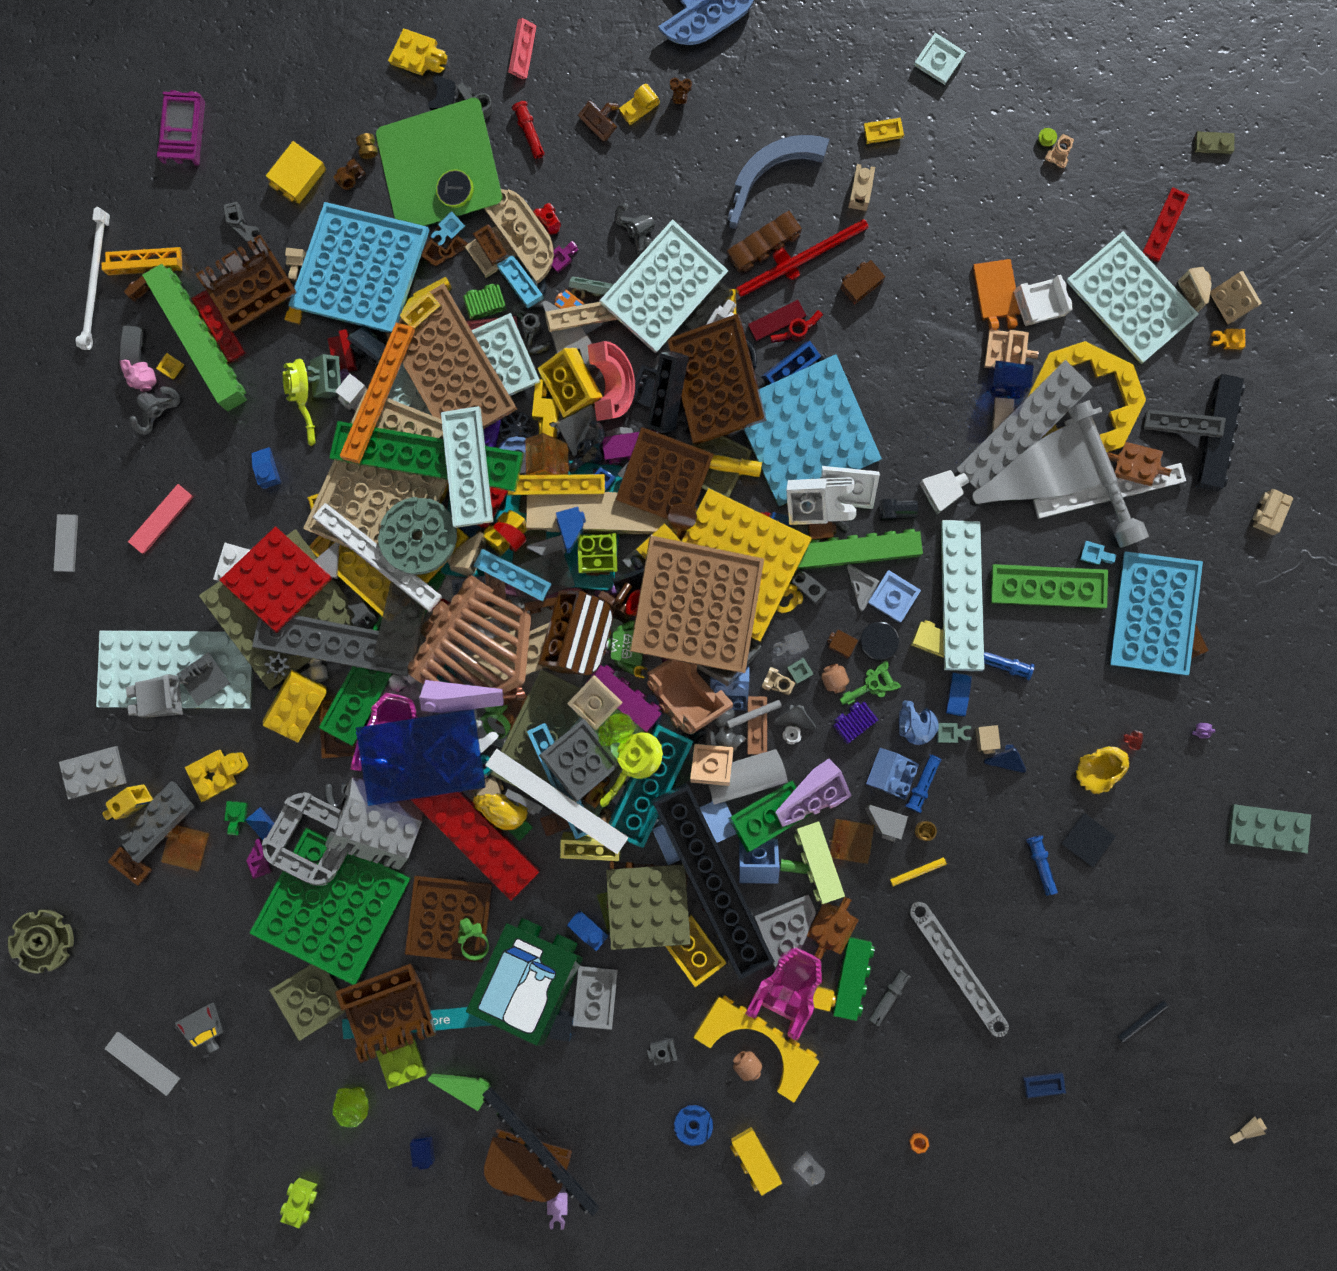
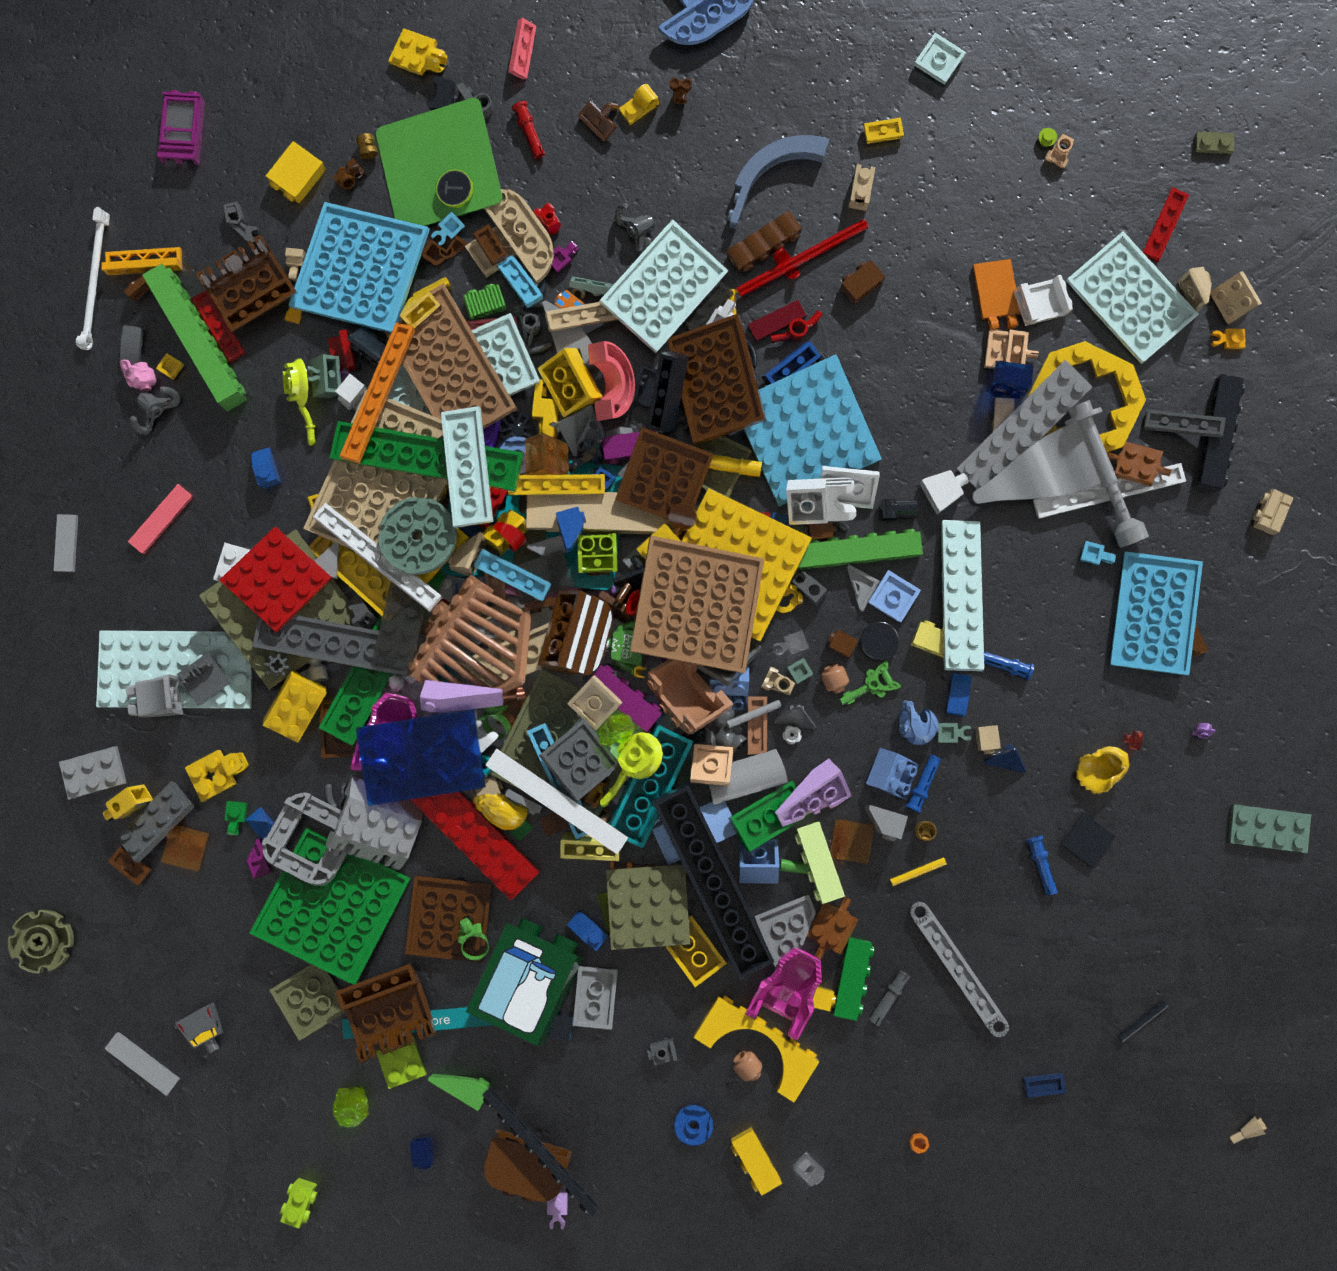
dark purple brick [833,702,878,744] -> none
bright green plate [991,564,1108,609] -> none

